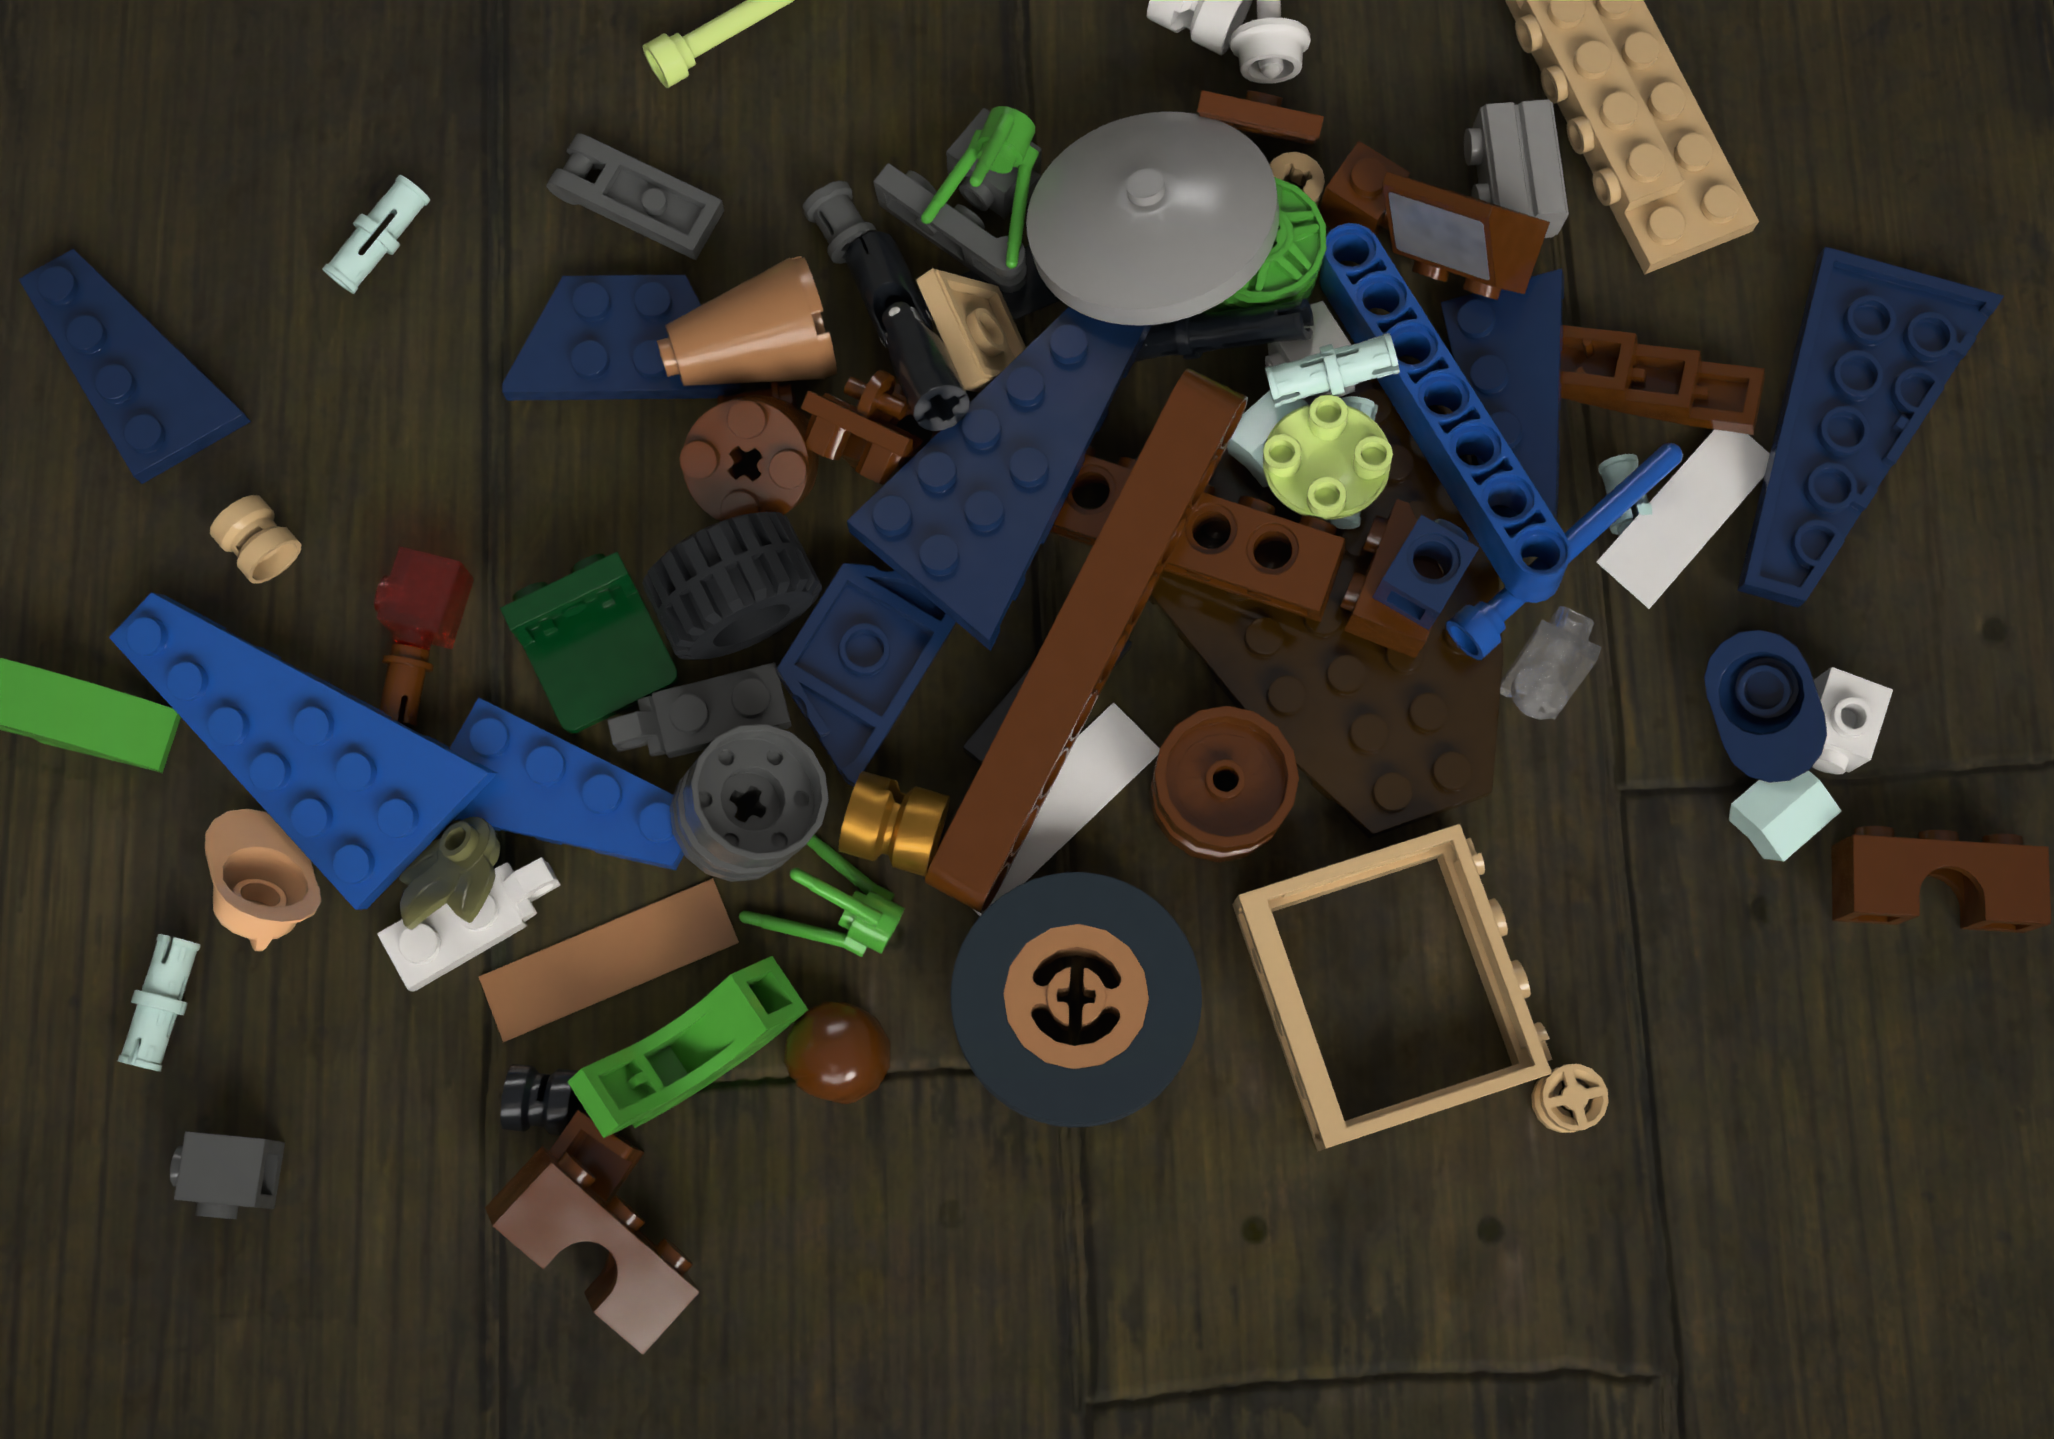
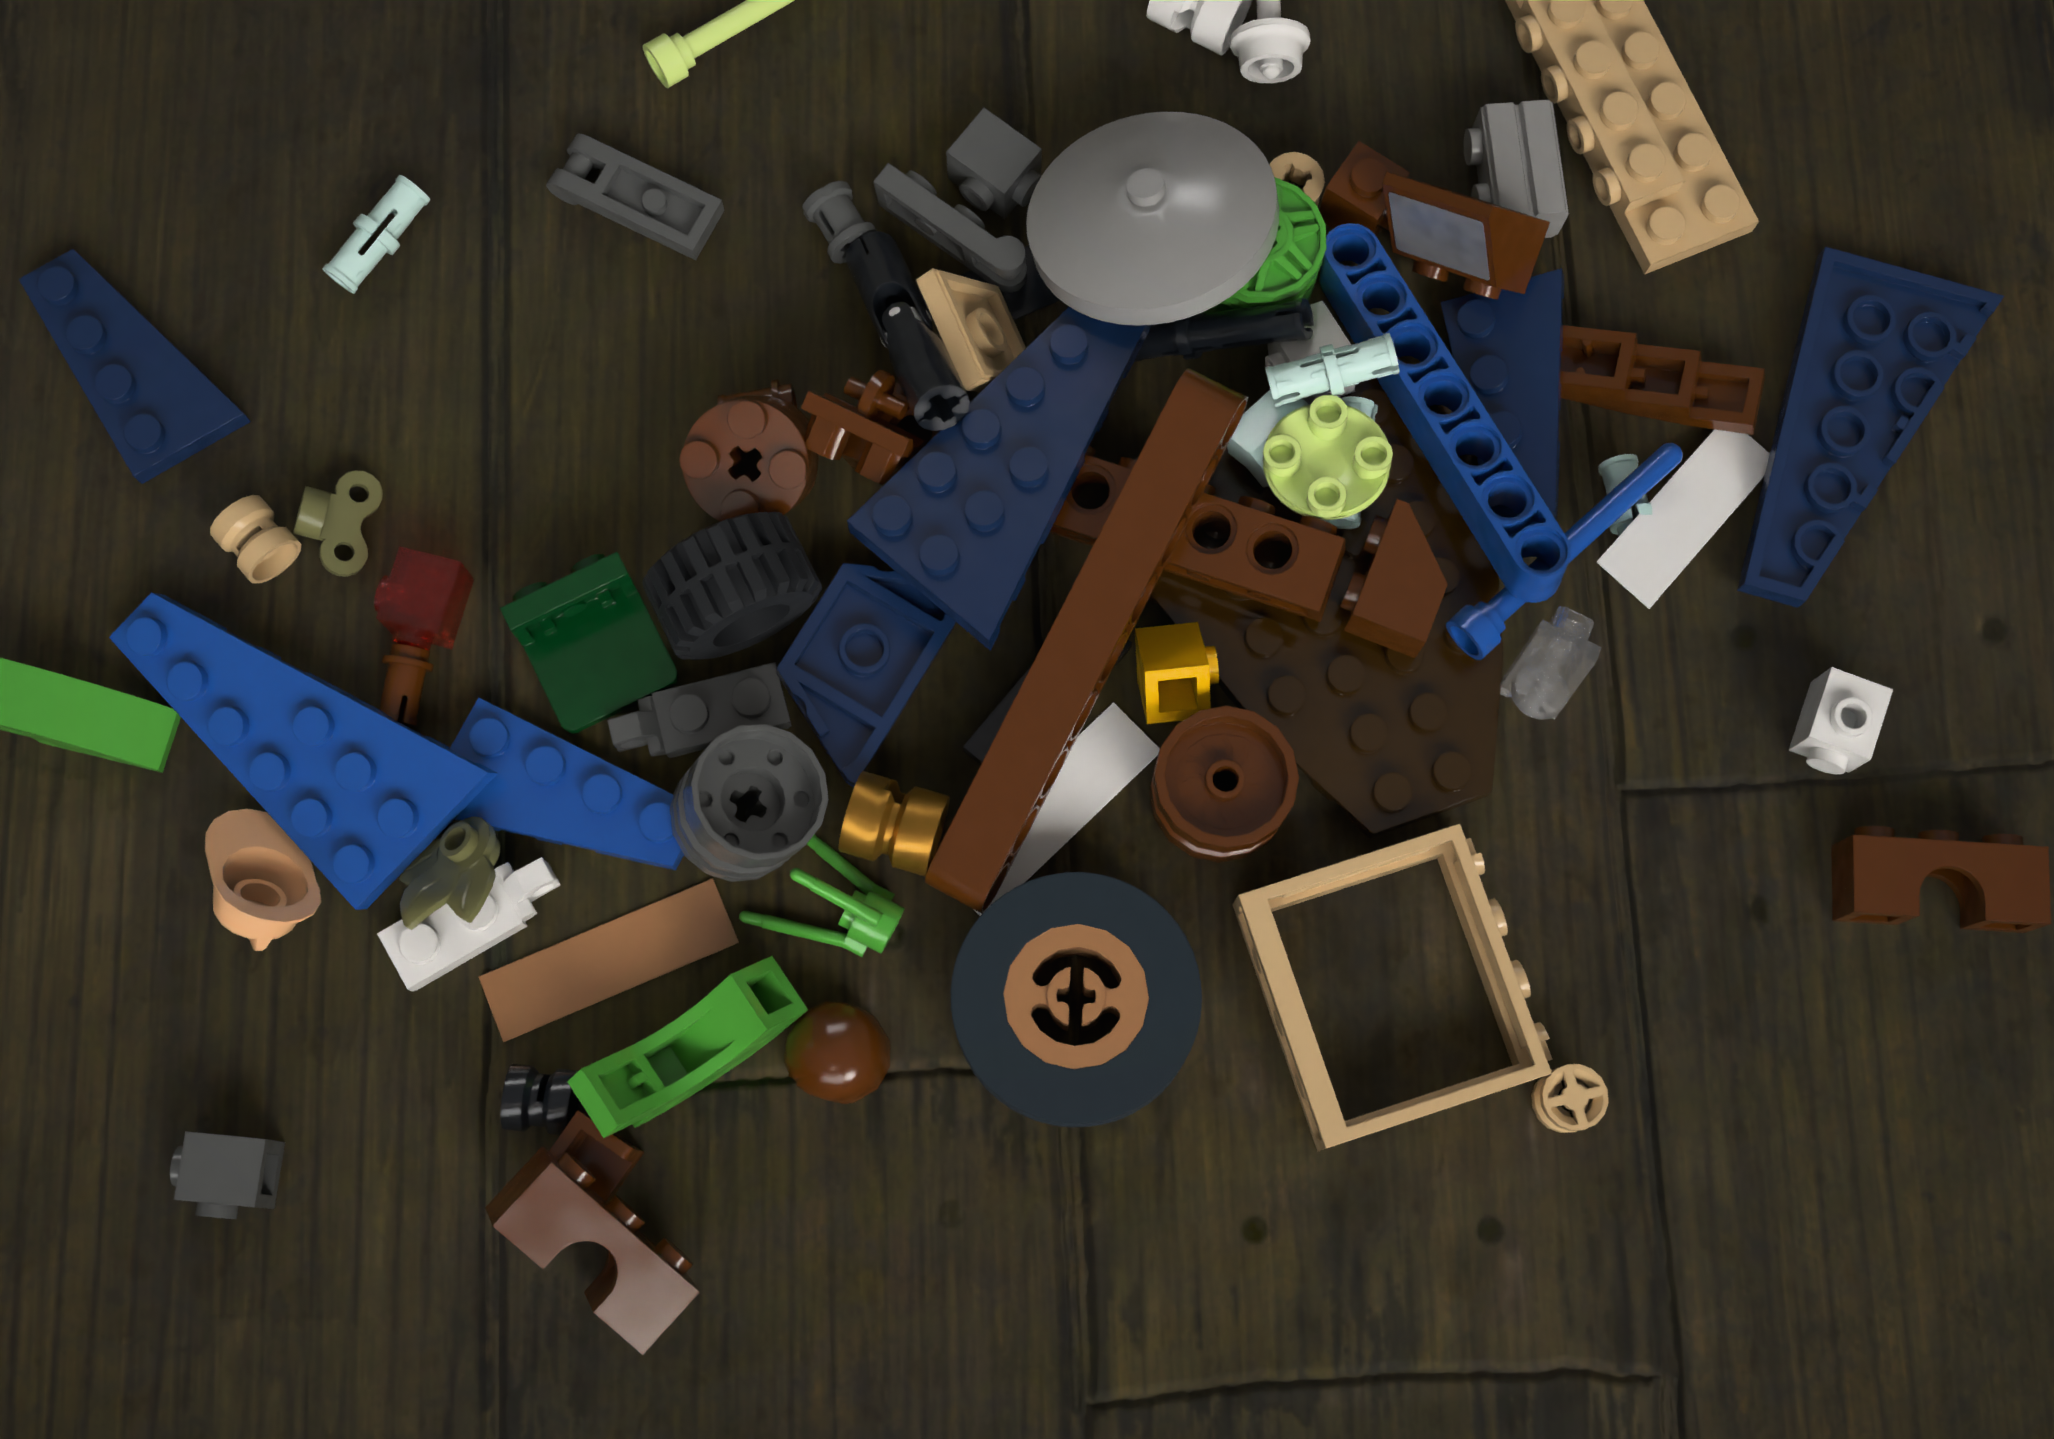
light aqua pin [117,934,201,1072] -> none
dark blue wing [502,275,743,401] -> none
medium nougat cone [657,256,837,386] -> none
bright green plant [921,106,1039,269] -> none
reddish brown plate [1197,90,1324,146] -> none
dark blue brick [1372,514,1479,630] -> none
dark blue piece [1704,630,1827,783] -> none
light aqua piece [1729,771,1841,862] -> none
none -> olive piece [293,470,383,577]
none -> yellow brick [1135,622,1219,724]

